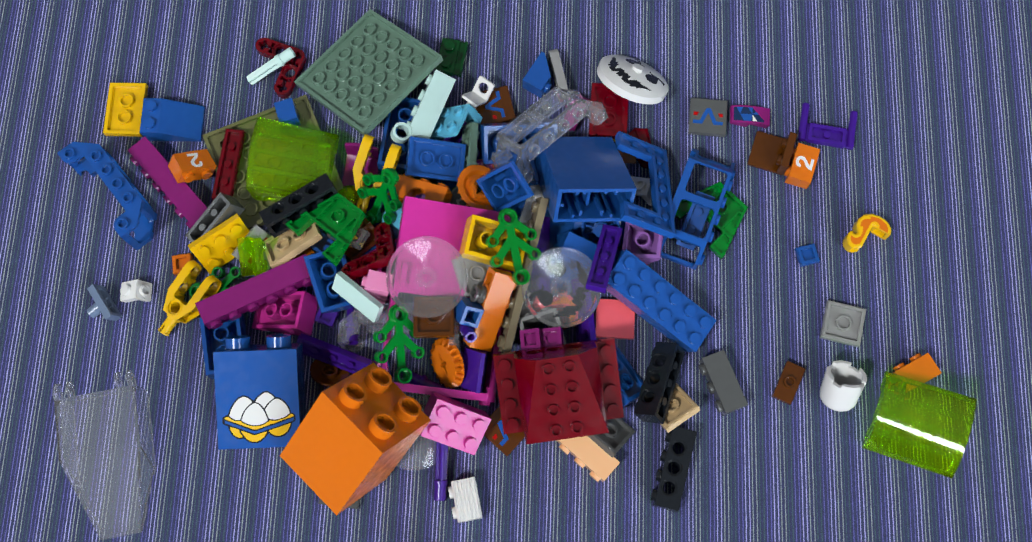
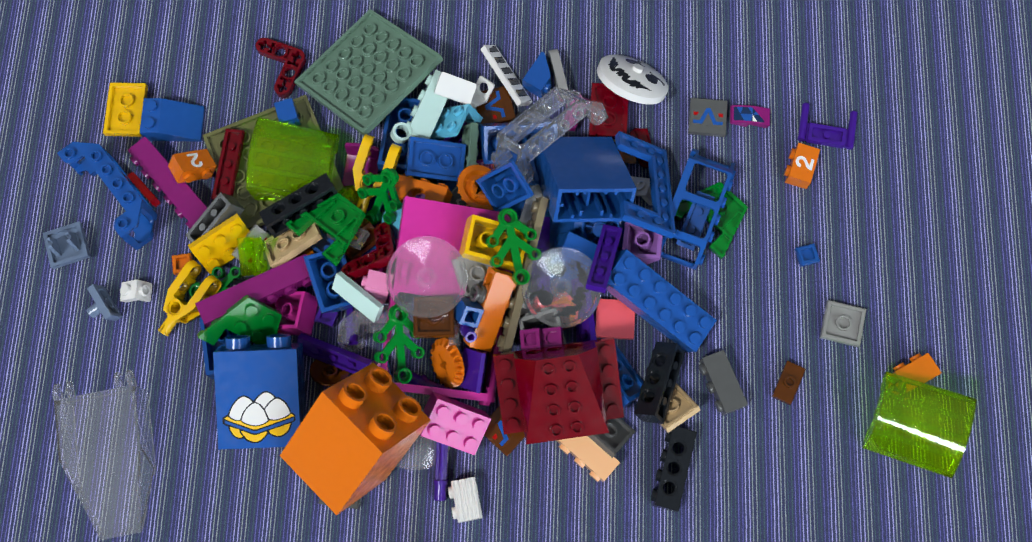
light aqua axle [247,47,296,85] -> none
dark green plate [435,38,469,77] -> none
reddish brown bracket [747,131,797,176] -> none
white cylinder [820,360,867,412] -> none
yellow animal [842,214,891,253] -> none
none -> sand blue plate [43,221,91,269]
none -> red tile [127,172,161,208]
none -> green wing [197,295,282,345]
none -> white slope [434,72,477,104]
none -> white tile [481,45,533,106]

